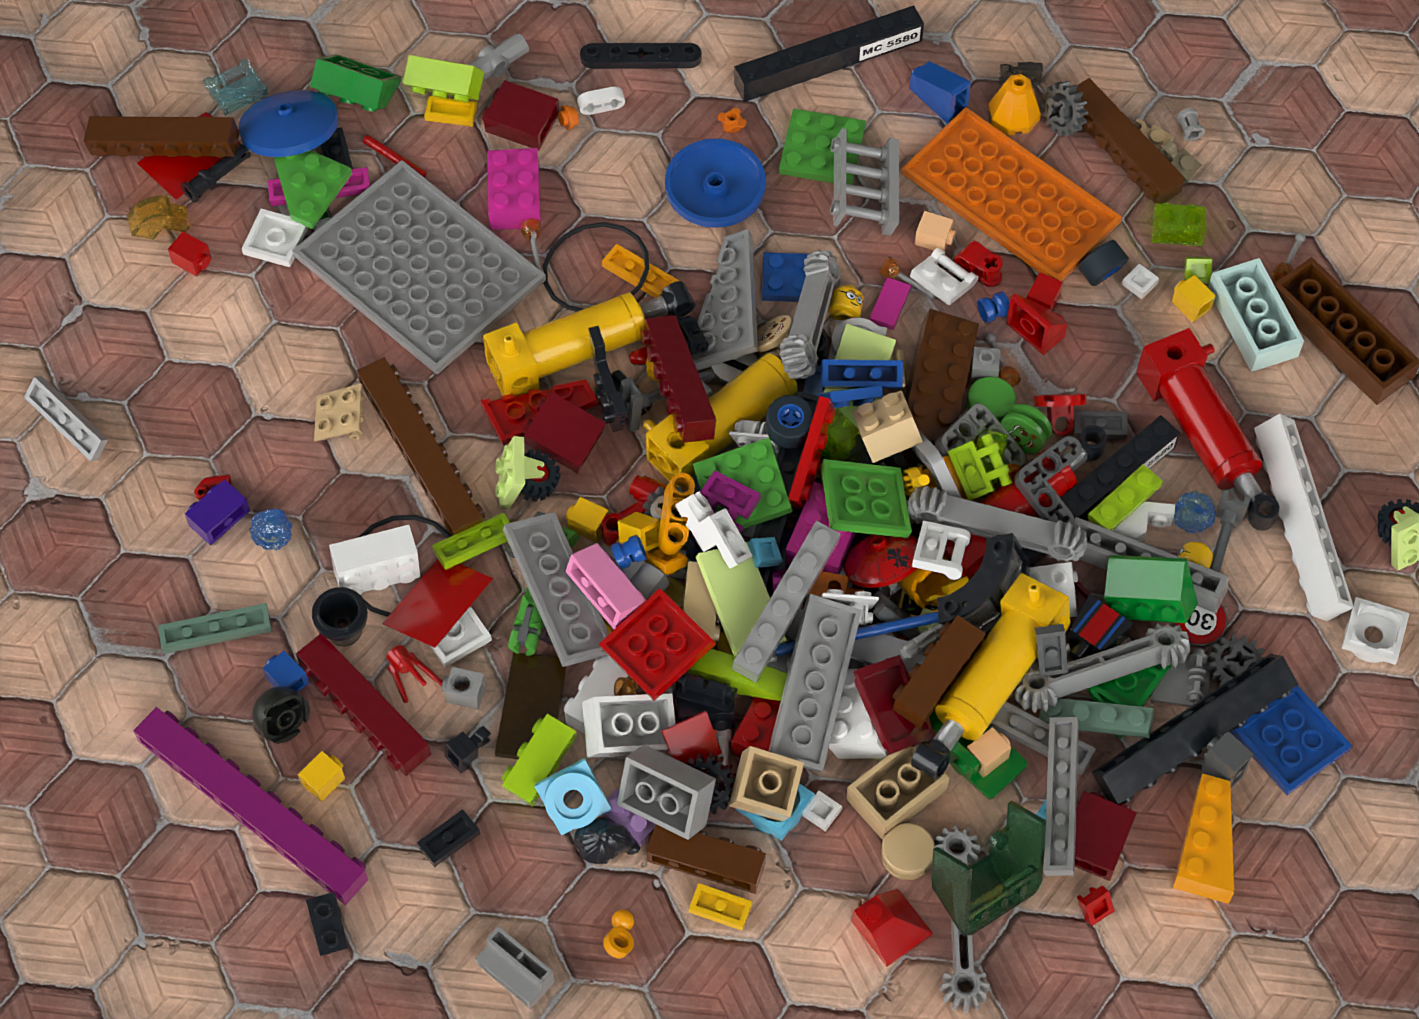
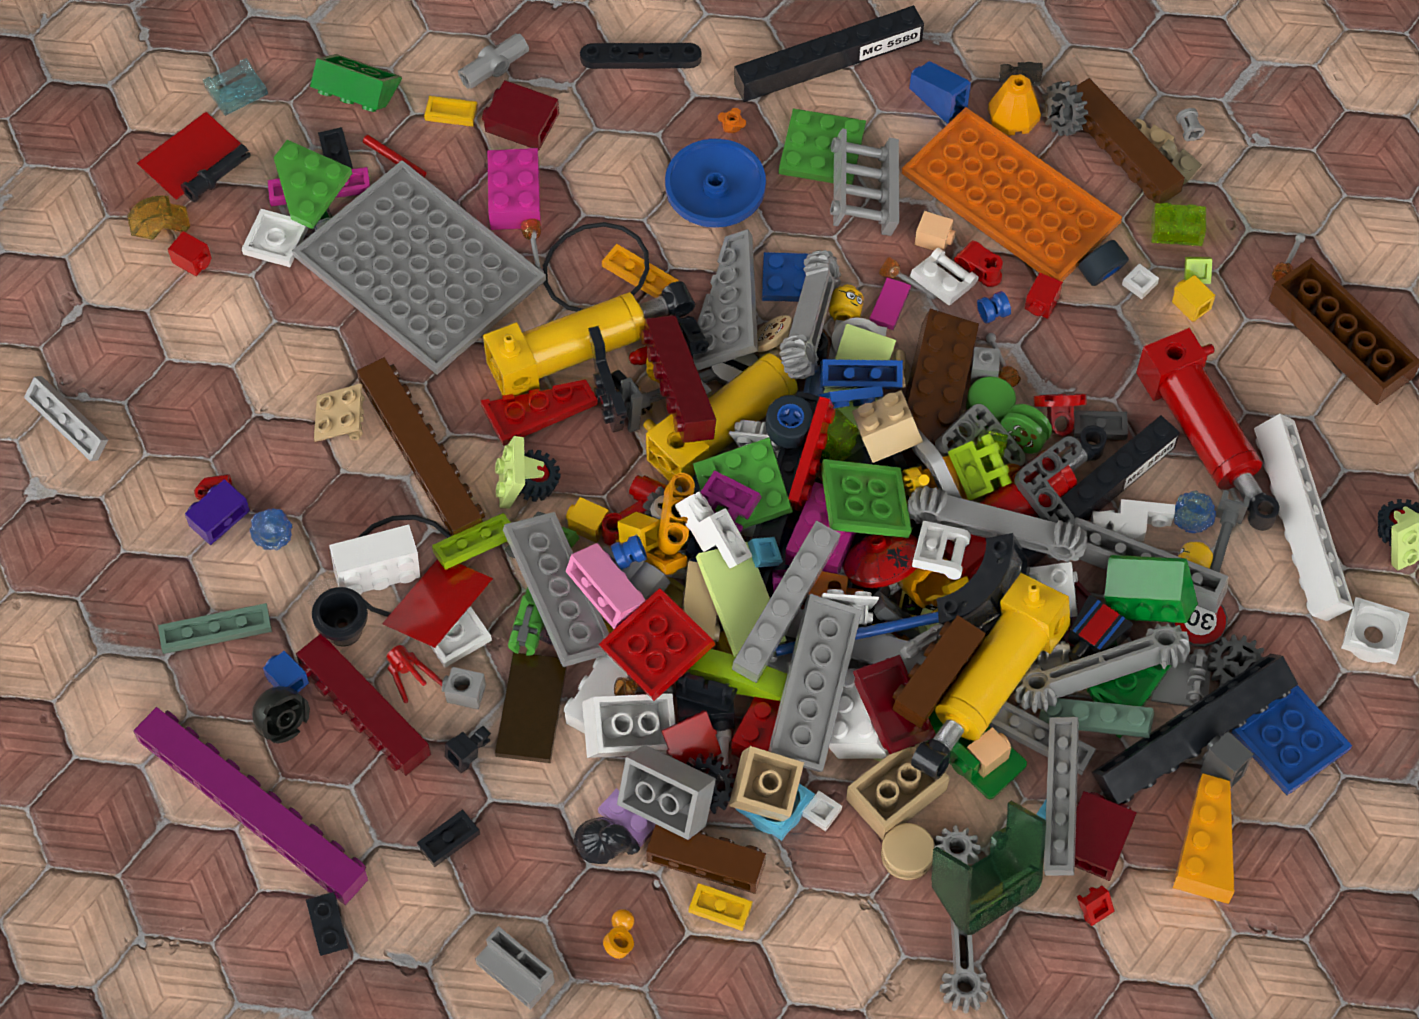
reddish brown brick [83,116,239,158] -> none
blue dish [238,90,339,157] -> none
yellow brick [298,751,345,802] -> none
lime brick [402,55,485,103] -> none
lime brick [501,714,578,807] -> none
dark red brick [522,391,606,474] -> none
medium azure piece [535,758,612,835] -> none
orange plate [558,105,579,130] -> none
white beam [577,86,625,115] -> none
red slope [852,889,933,967] -> none
red slope [1006,293,1068,355] -> none
dark grey plate [1035,624,1068,677] -> none
lime plate [1088,464,1163,531] -> none
light aqua brick [1208,258,1304,372] -> none

